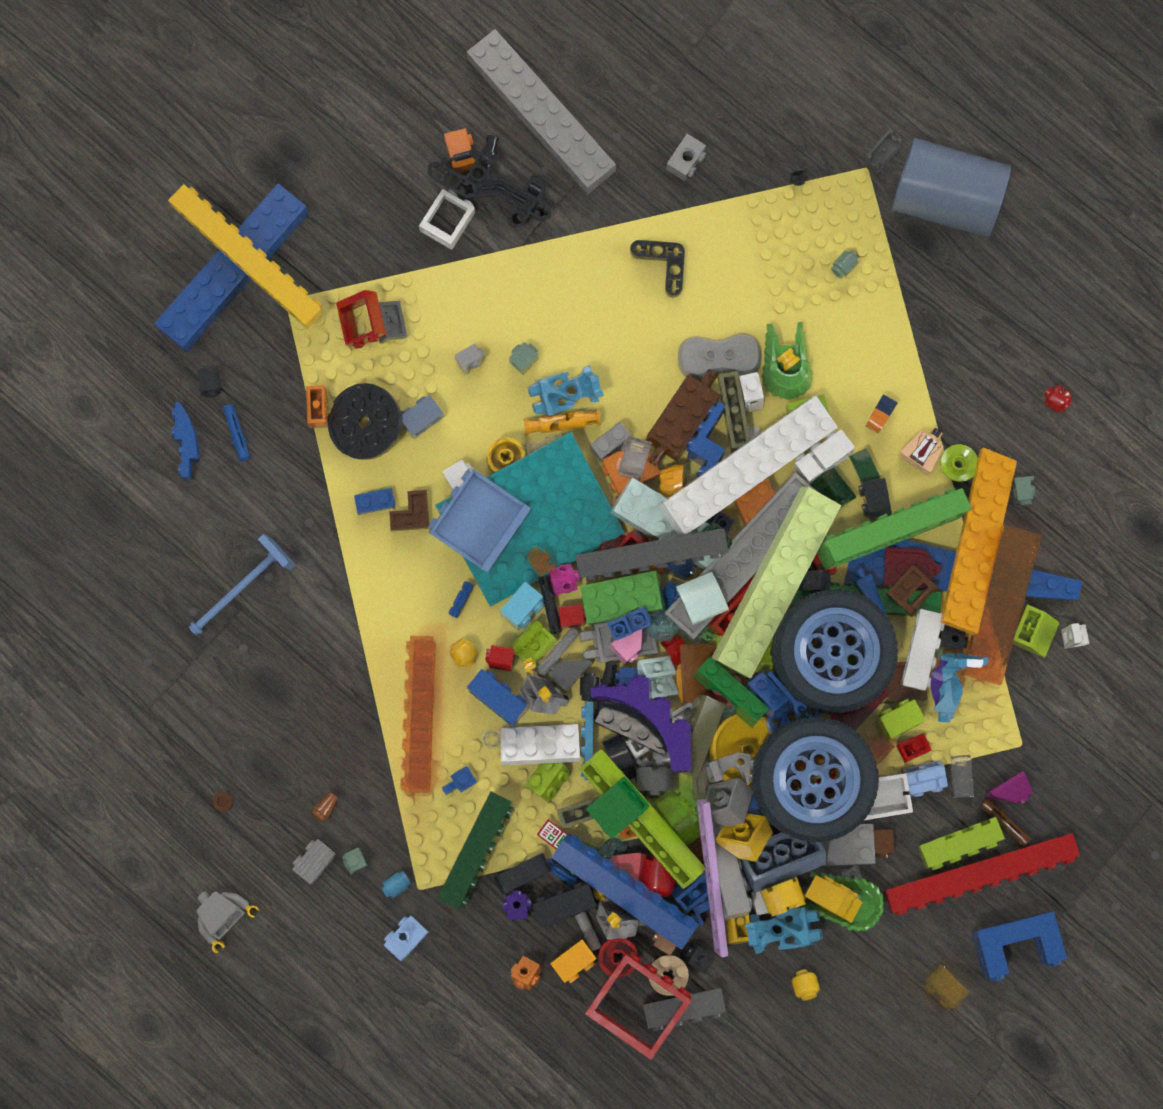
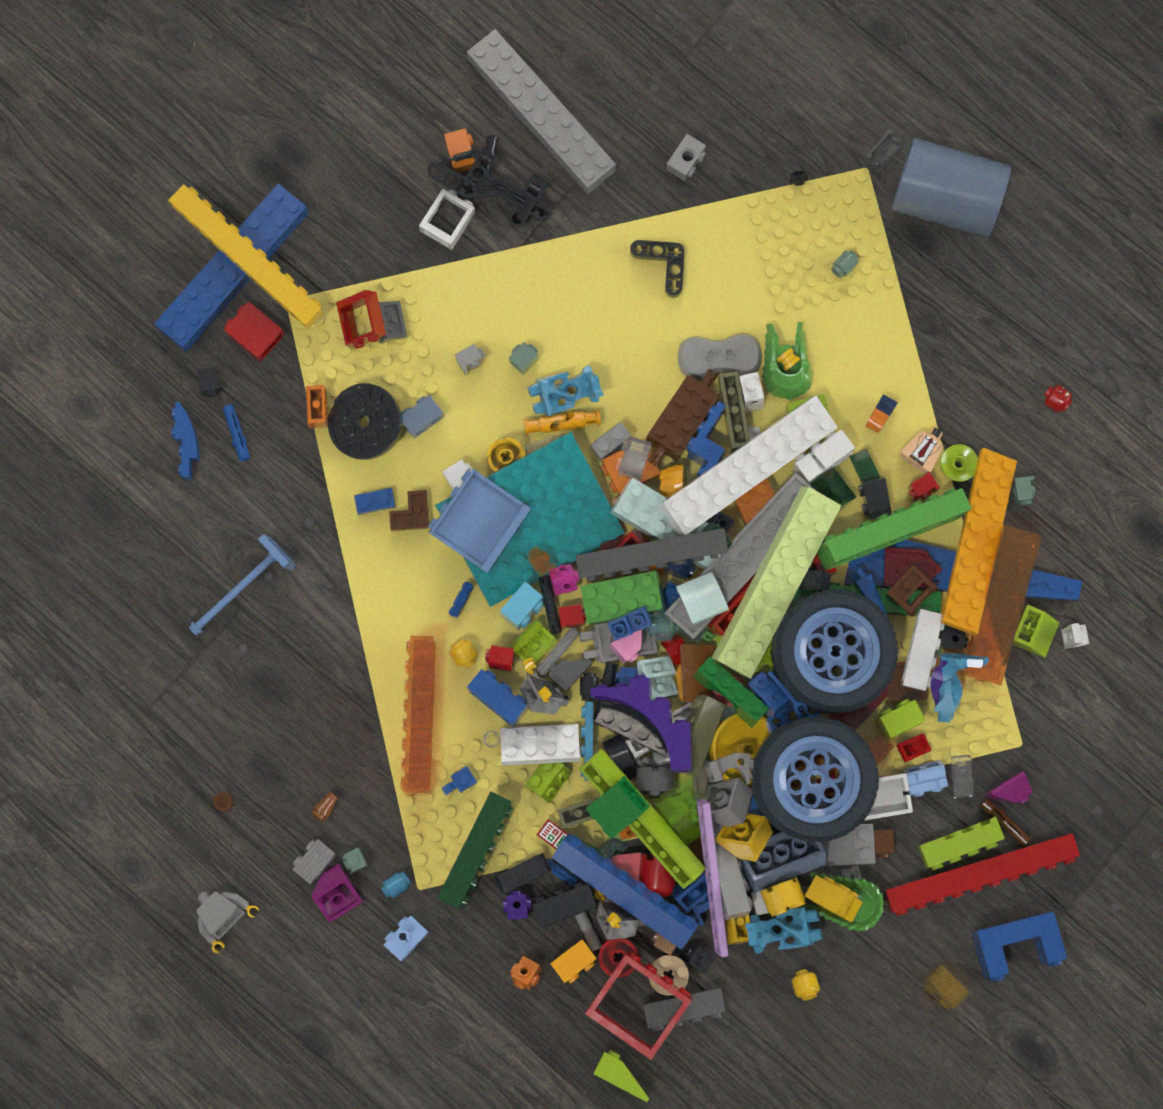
none -> red brick [224,302,285,362]
none -> magenta slope [311,864,363,923]
none -> lime slope [593,1050,649,1102]
none -> red brick [908,472,940,501]

